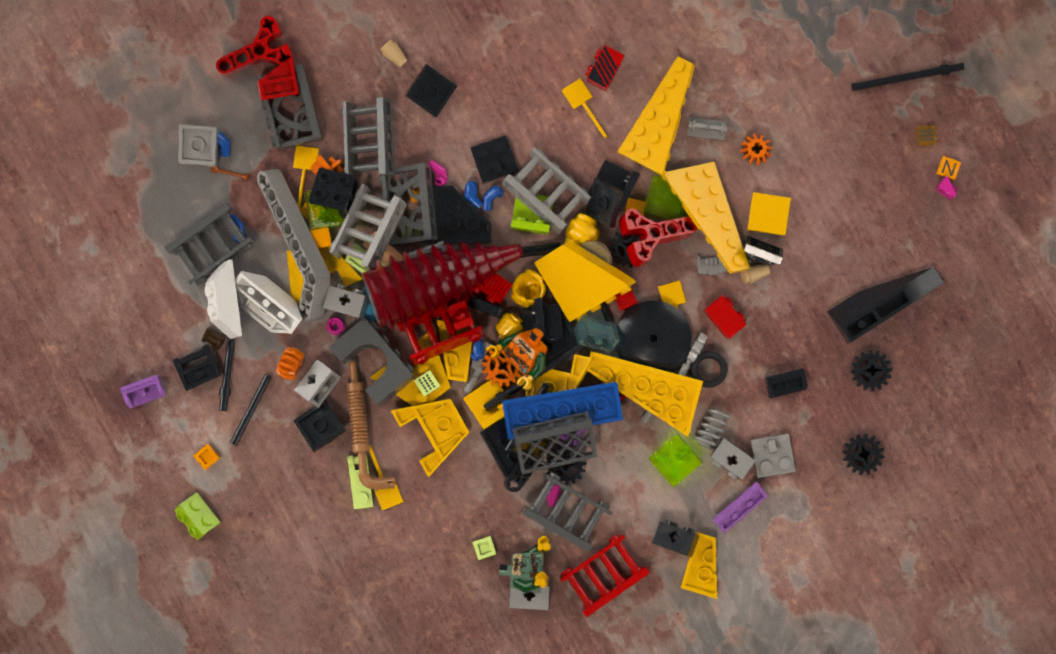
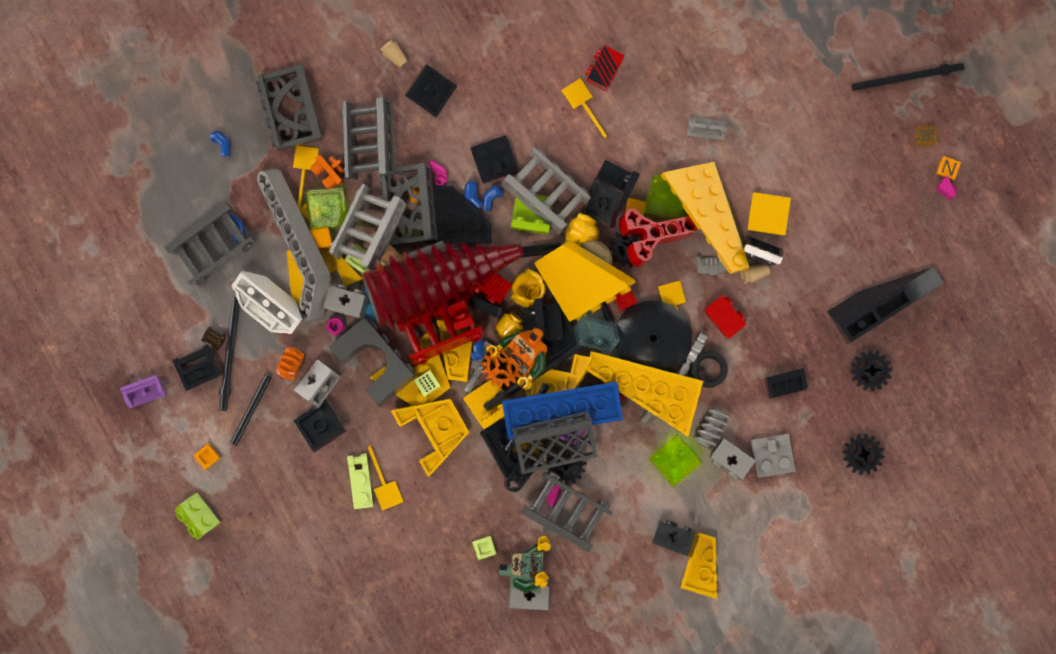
light grey hinge [178,124,218,166] -> none
white wedge [205,260,242,339] -> none
dark orange hinge [211,166,250,181] -> none
red beam [216,16,295,77] -> none
red wing [257,58,299,101] -> none
black bracket [308,168,359,219] -> none
medium nougat piece [346,361,395,491] -> none
red fence [559,534,650,618] -> none
yellow wing [617,56,695,177] -> none
medium lavender plate [713,482,768,534] -> none
orange gear [740,133,773,166] -> none

